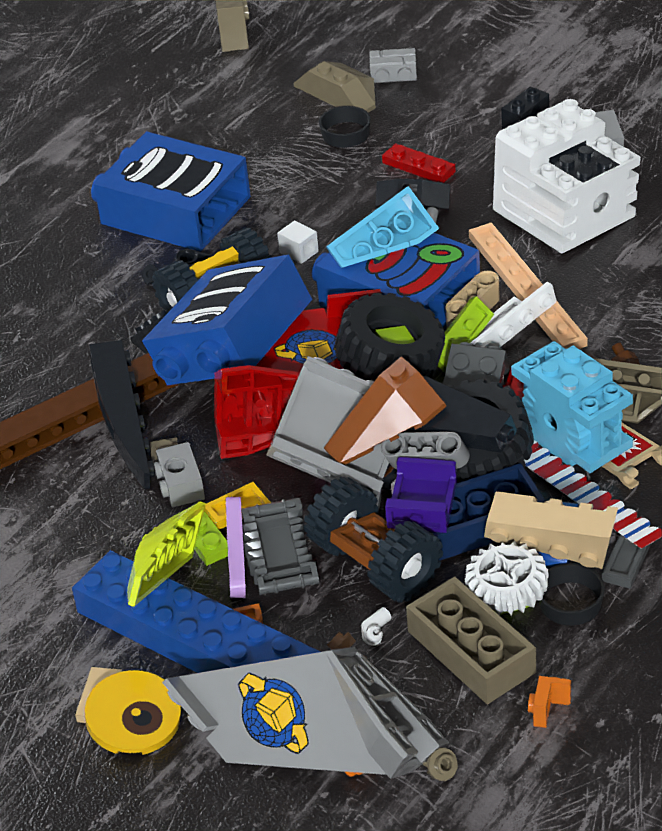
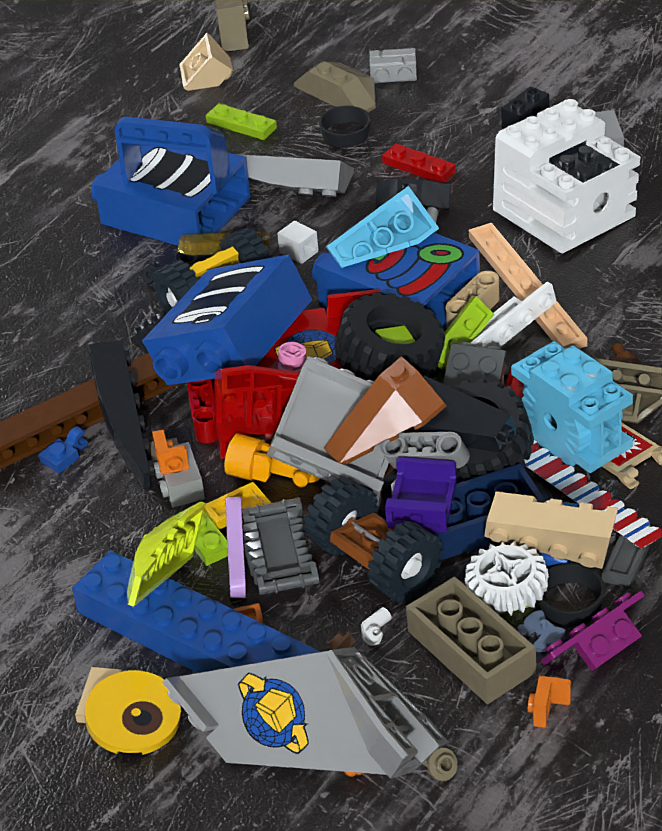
none -> blue plate [38,427,88,474]
none -> blue windscreen [114,117,230,194]
none -> orange bracket [152,430,189,475]
none -> clear yellow beam [178,231,271,255]
none -> tan slope [179,33,233,91]
none -> red beam [187,379,217,443]
none -> lime plate [206,103,277,140]
none -> light orange piece [224,433,320,487]
none -> light grey wedge [236,154,354,197]
none -> bright pink wheel [278,342,306,372]
none -> sand blue piece [518,610,566,652]
none -> magenta bracket [541,590,645,671]

